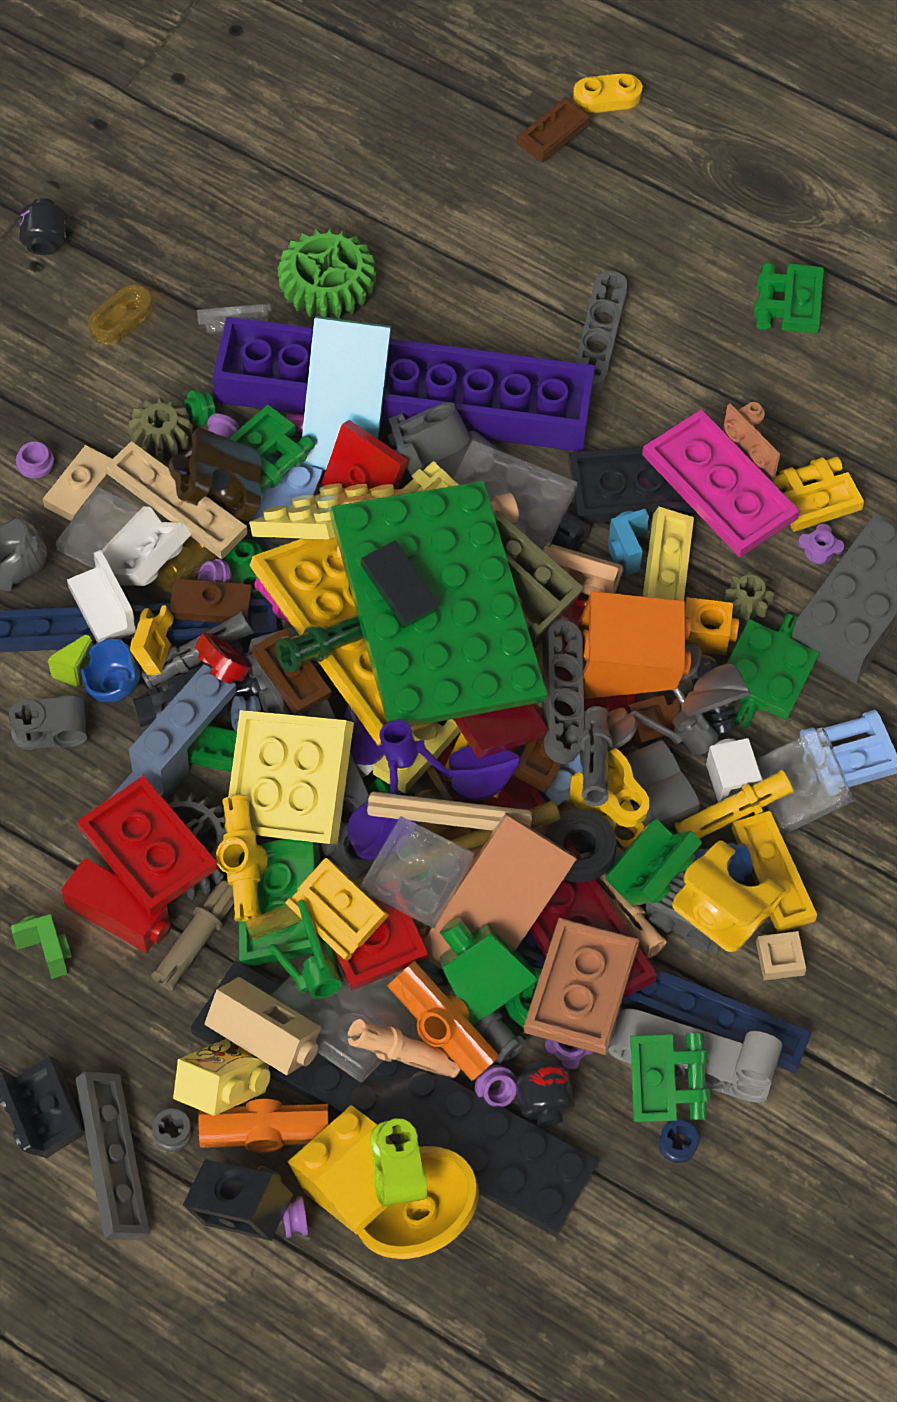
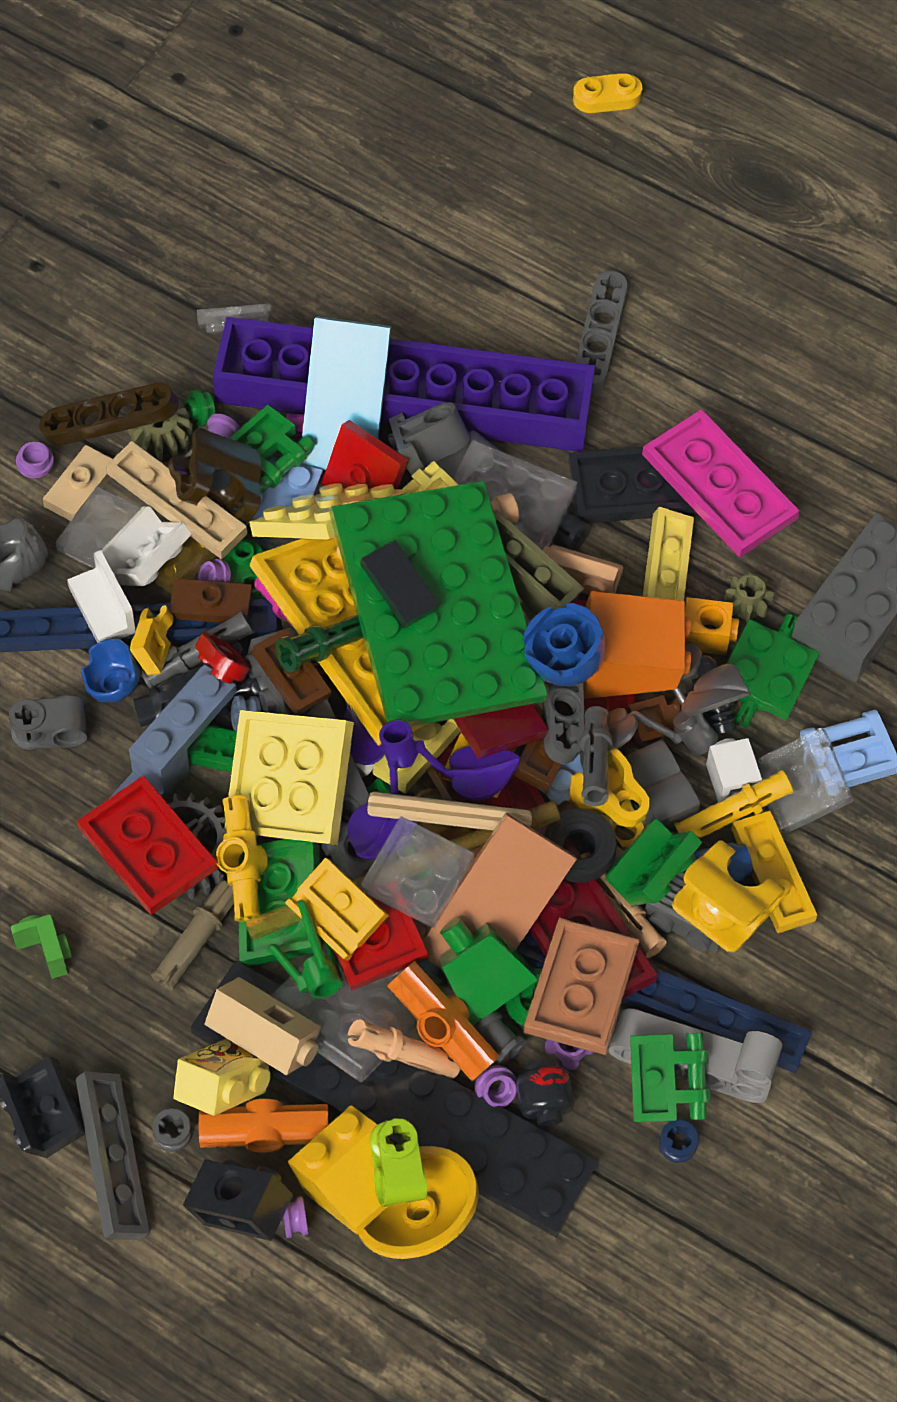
black head [19,198,67,255] -> none
lime slope [48,635,93,687] -> none
red brick [61,858,171,953] -> none
clear yellow plate [88,285,152,345] -> none
bright green gear [278,228,376,319] -> none
reddish brown plate [517,97,591,163] -> none
dark azure bracket [608,509,649,576] -> none
nougat hinge [723,402,780,483] -> none
green plate [754,263,824,334] -> none
tan plate [756,931,806,980] -> none
yellow plate [774,456,864,532] -> none
medium lavender plate [798,524,844,564] -> none
none -> dark brown beam [39,382,179,446]
none -> blue cylinder [523,603,606,686]

